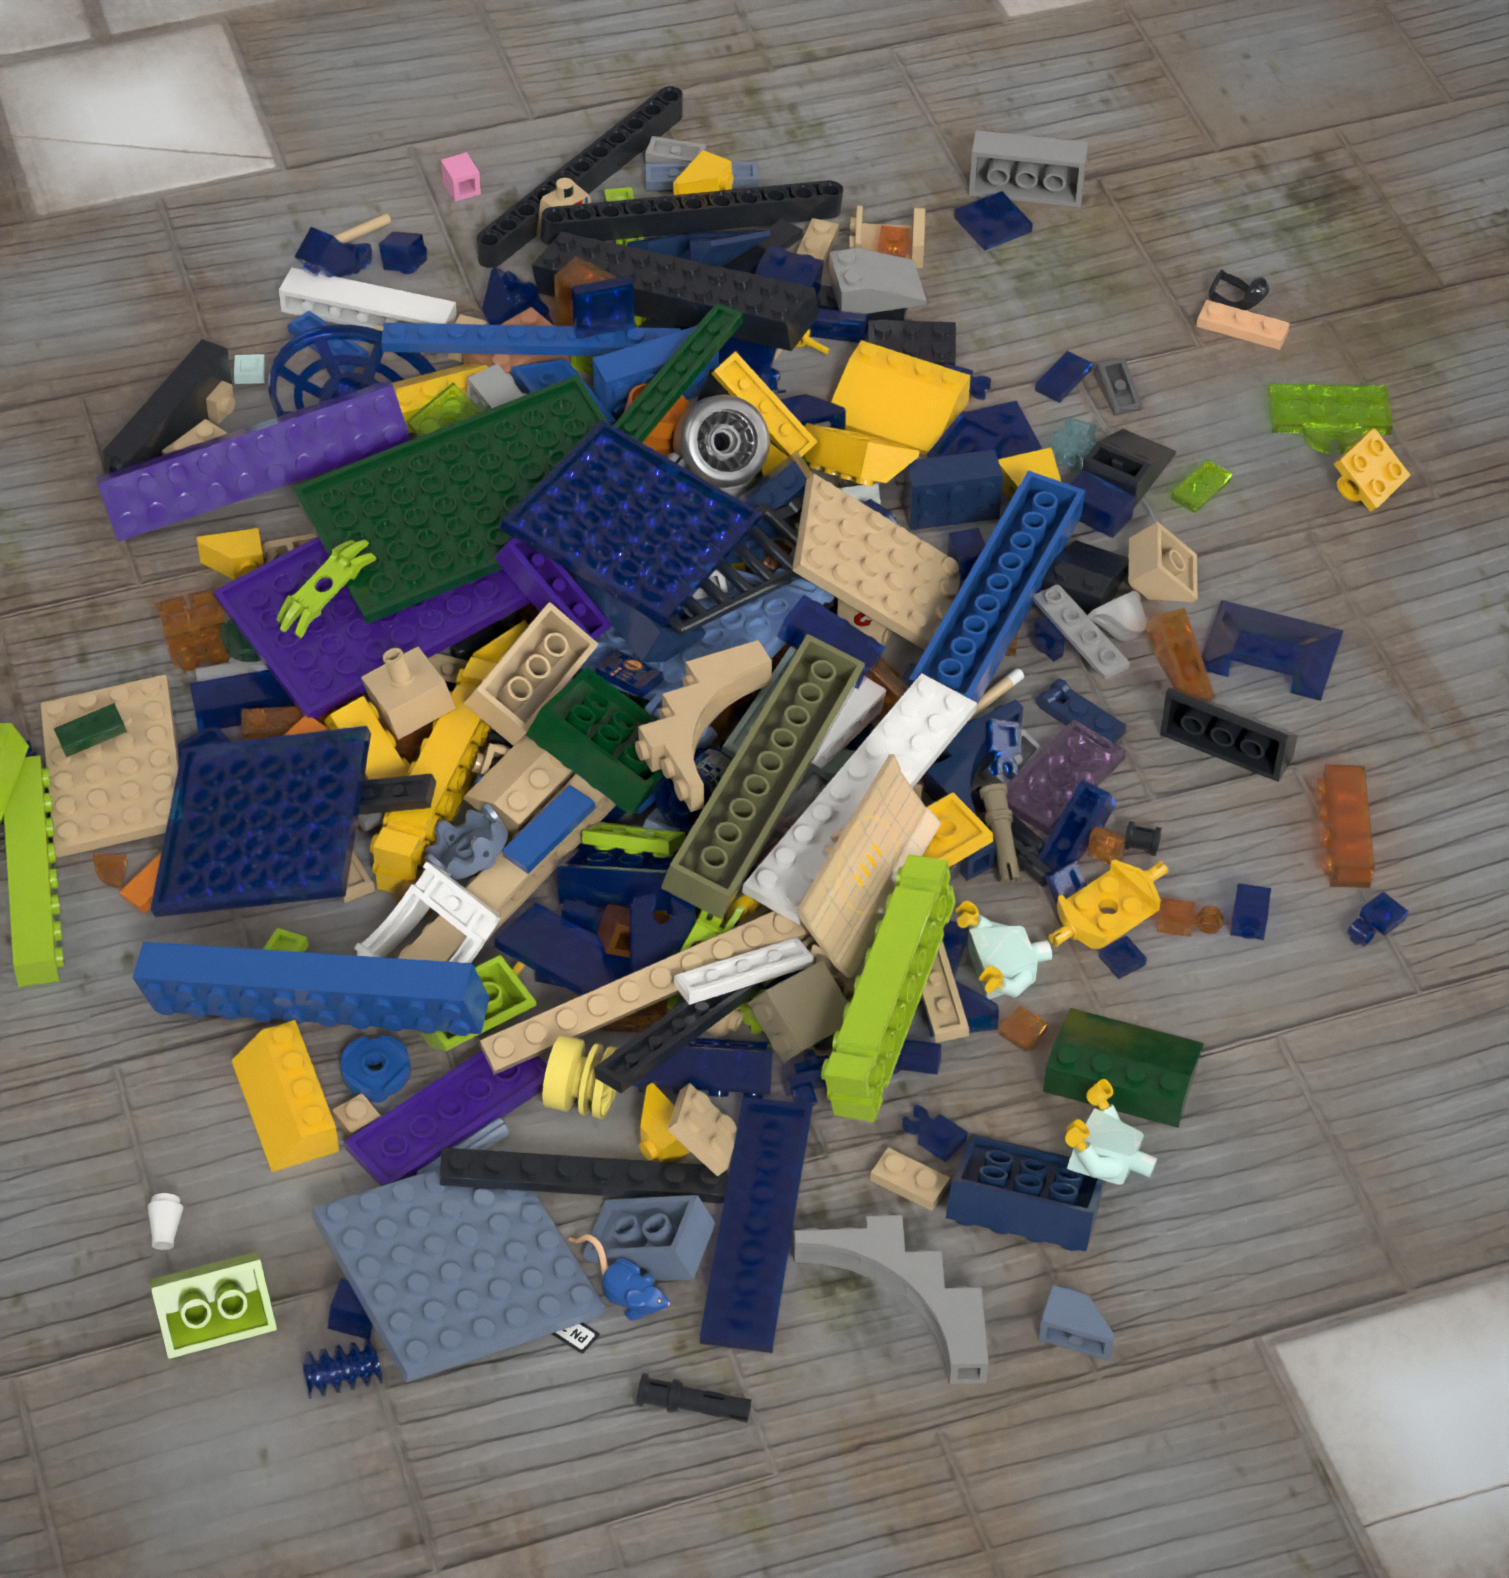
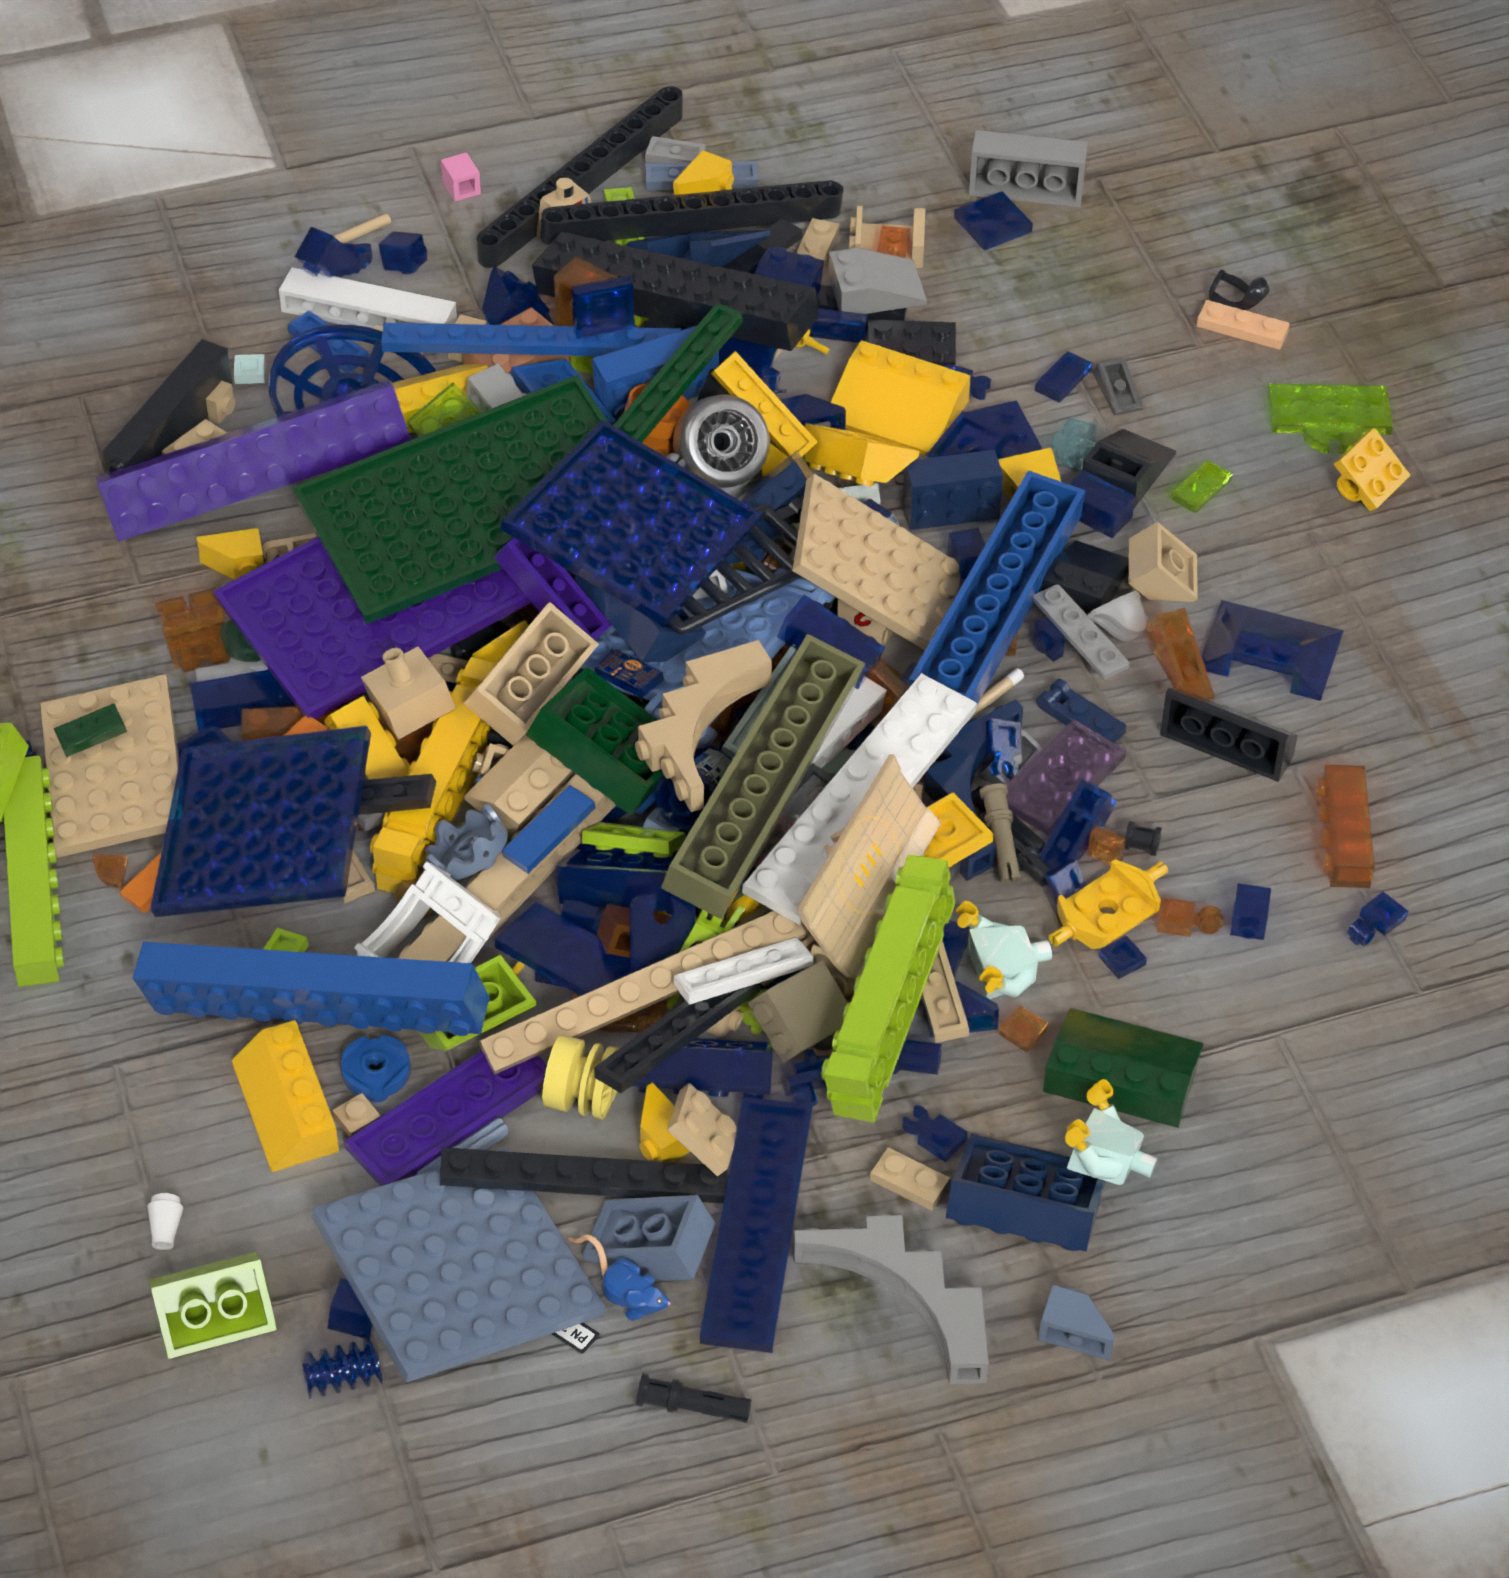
lime piece [276,539,377,639] -> none

